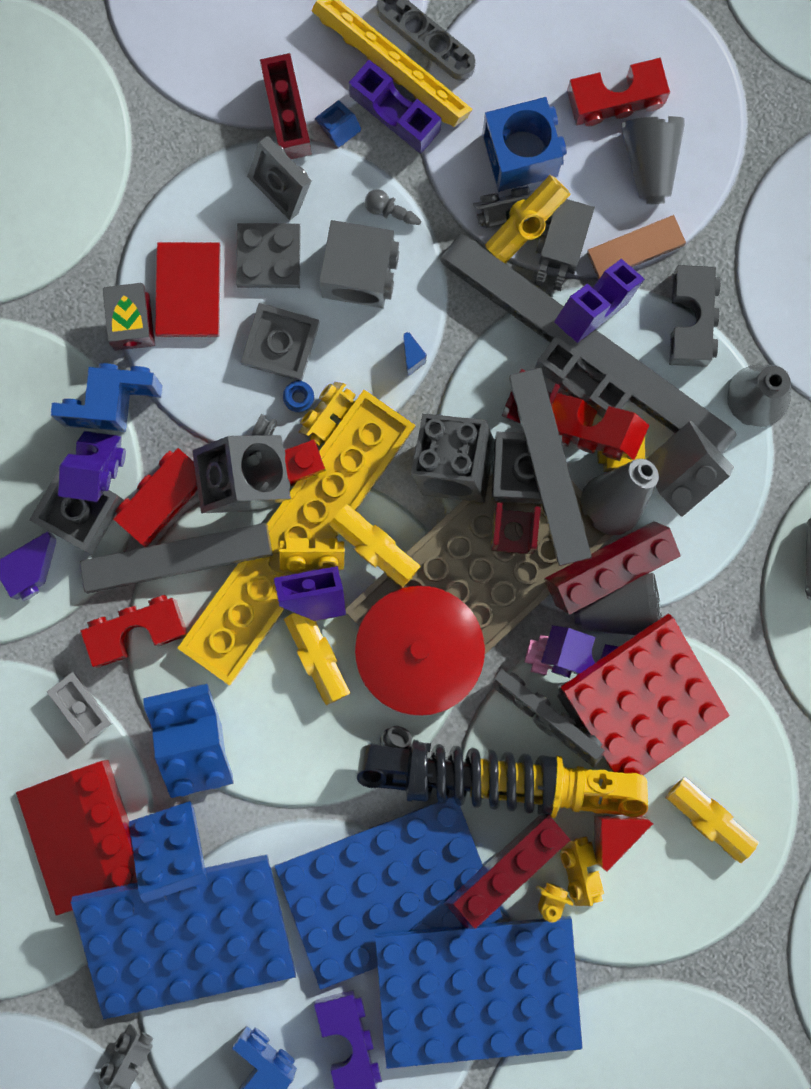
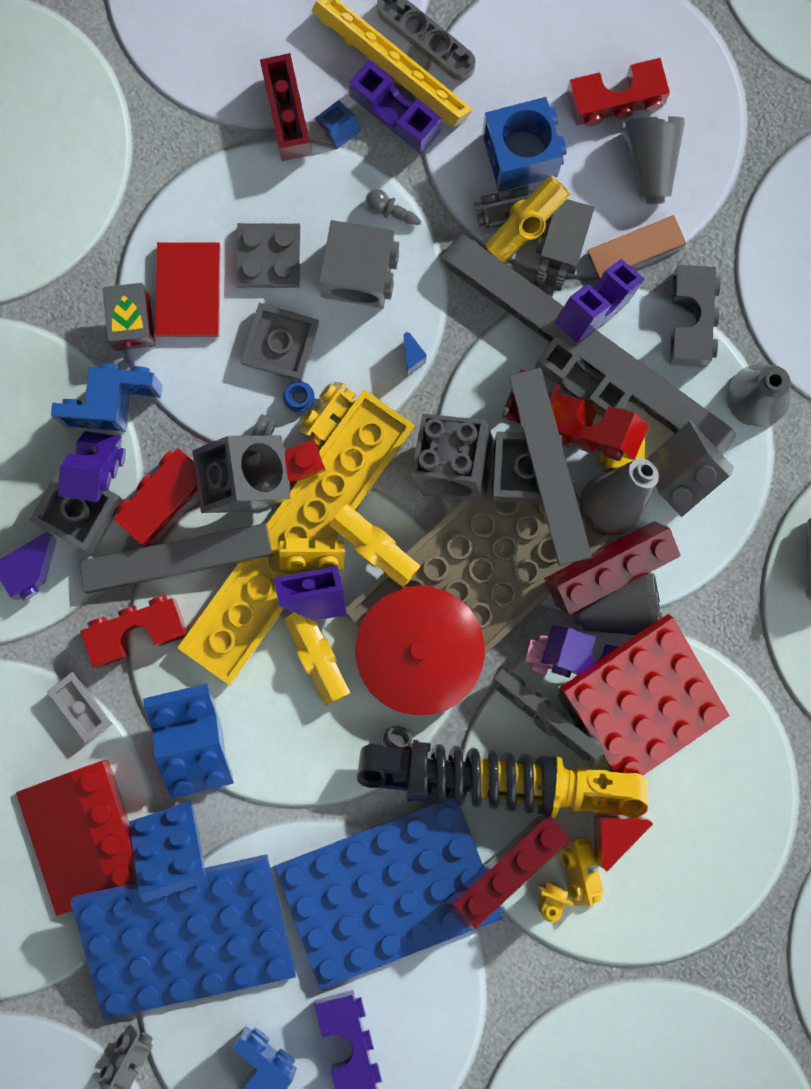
dark grey plate [247,136,312,220] -> none
blue plate [375,916,583,1069] -> none
dark red piece [490,502,541,555] -> none
yellow piece [665,777,759,863] -> none

